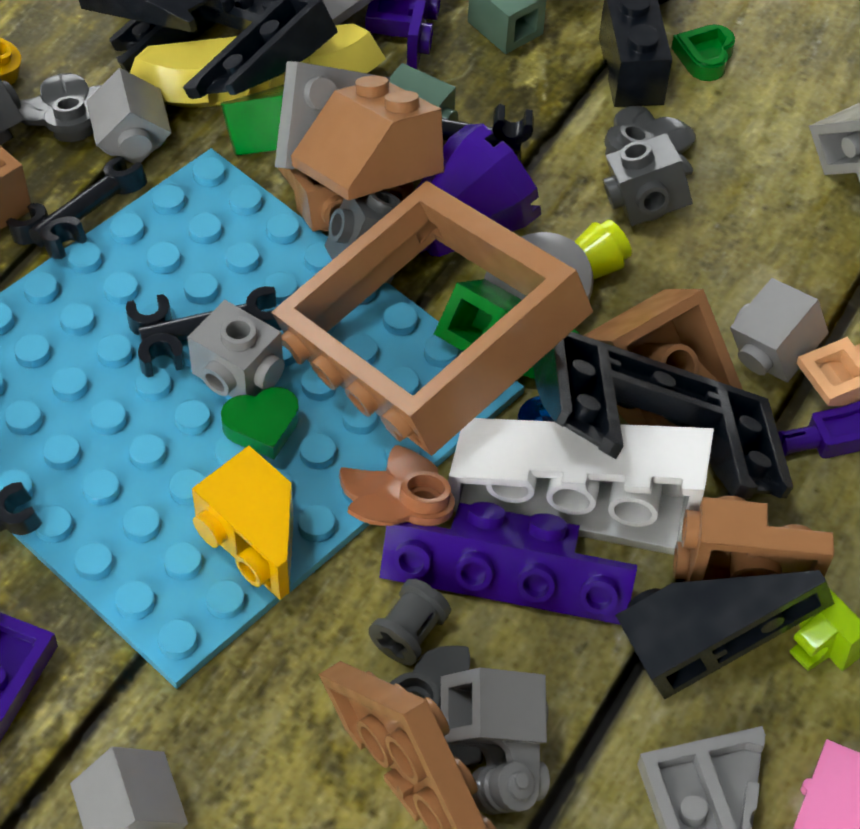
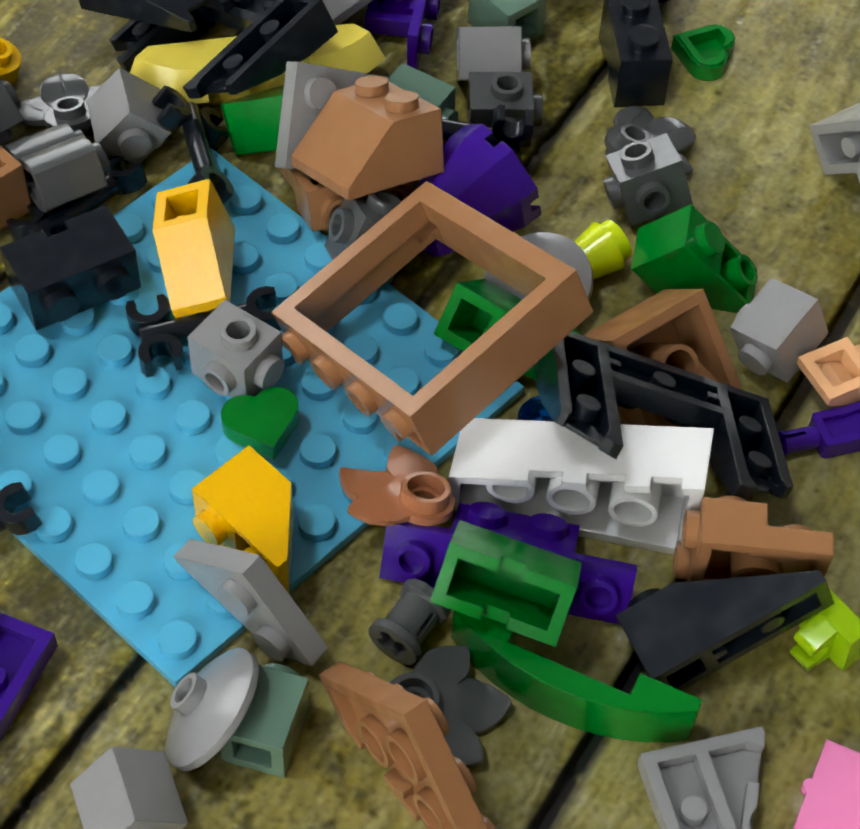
light grey brick [441,667,550,815] -> none
none -> black brick [0,205,141,331]
none -> dark grey brick [2,123,110,212]
none -> black bar [152,86,234,205]
none -> yellow slope [152,179,235,319]
none -> light grey dish [165,648,259,771]
none -> light grey wing [173,538,328,666]
none -> sand green brick [220,663,310,778]
none -> green brick [430,520,582,647]
none -> green slope [451,611,702,742]
none -> light grey brick [456,26,531,81]
none -> dark grey brick [467,72,543,147]
none -> green slope [631,204,758,313]

